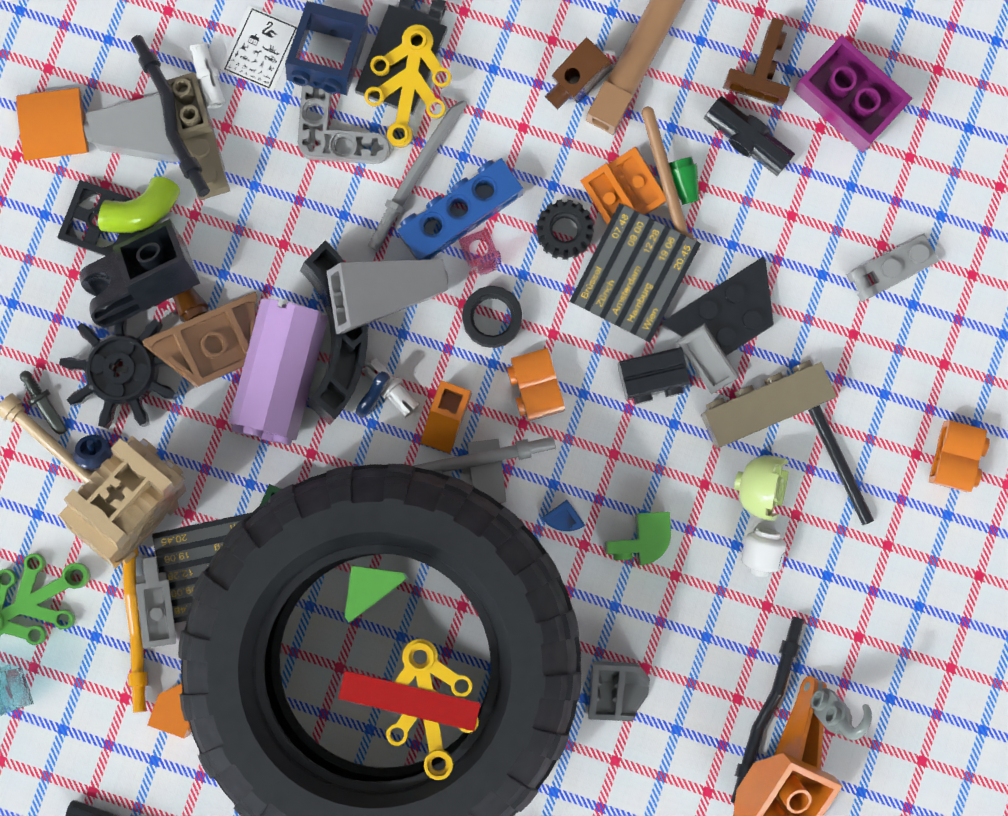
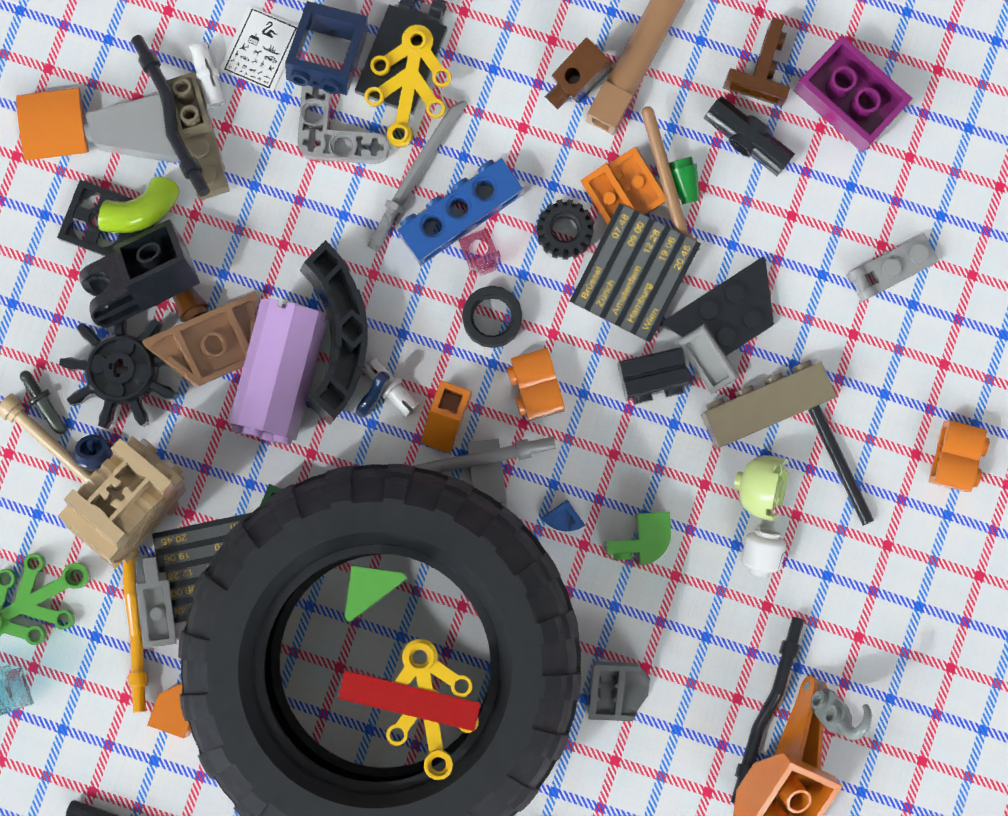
light grey slope [327,259,448,334] -> none

